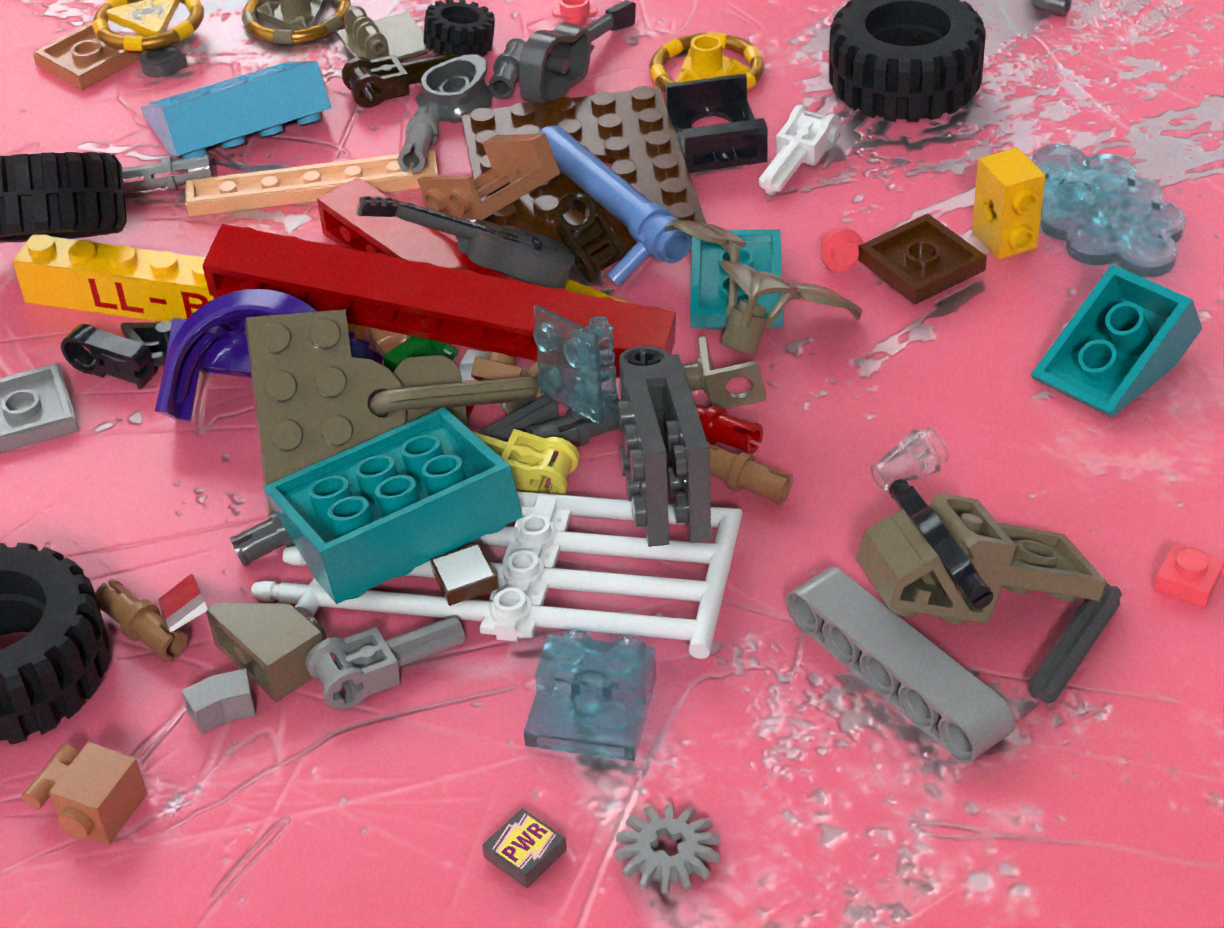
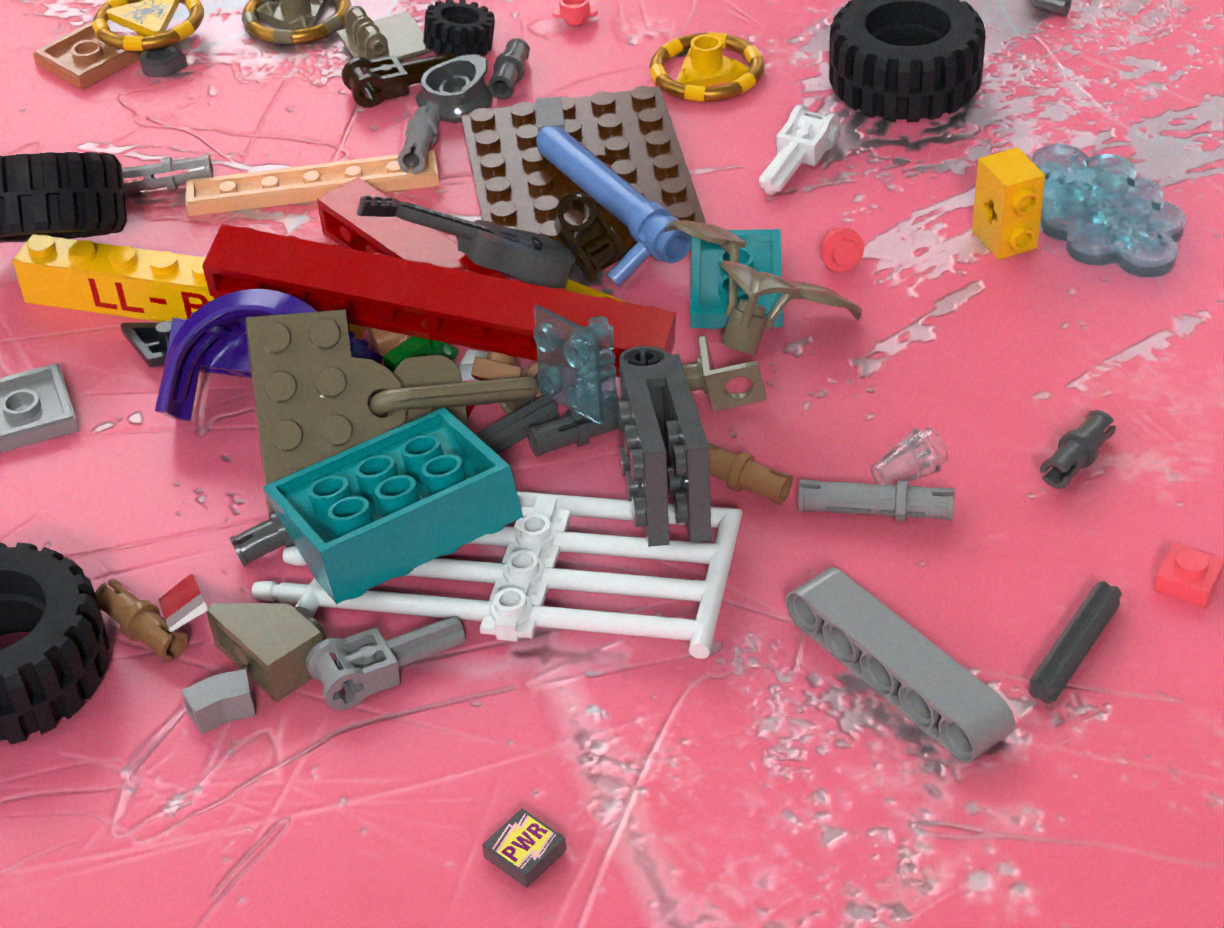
nougat brick [22,742,147,845] -> none
black piece [61,324,156,389] -> none
medium azure slope [140,61,331,159] -> none
nougat panel [417,133,561,220] -> none
tile [430,542,499,606] -> none
light yellow connector [472,429,580,495] -> none
dark grey piece [519,0,636,103] -> none
clear light blue plate [524,630,657,761] -> none
light grey gear [615,803,721,893] -> none
black panel [665,73,768,173] -> none
red pin [695,404,763,454] -> none
dark tan piece [855,479,1107,625] -> none
reddish brown plate [858,214,987,304] -> none
teal slope [1031,264,1203,418] -> none
none -> light grey piece [535,96,565,133]
none -> light grey pin [798,479,955,522]
none -> dark grey pin [1040,410,1116,489]

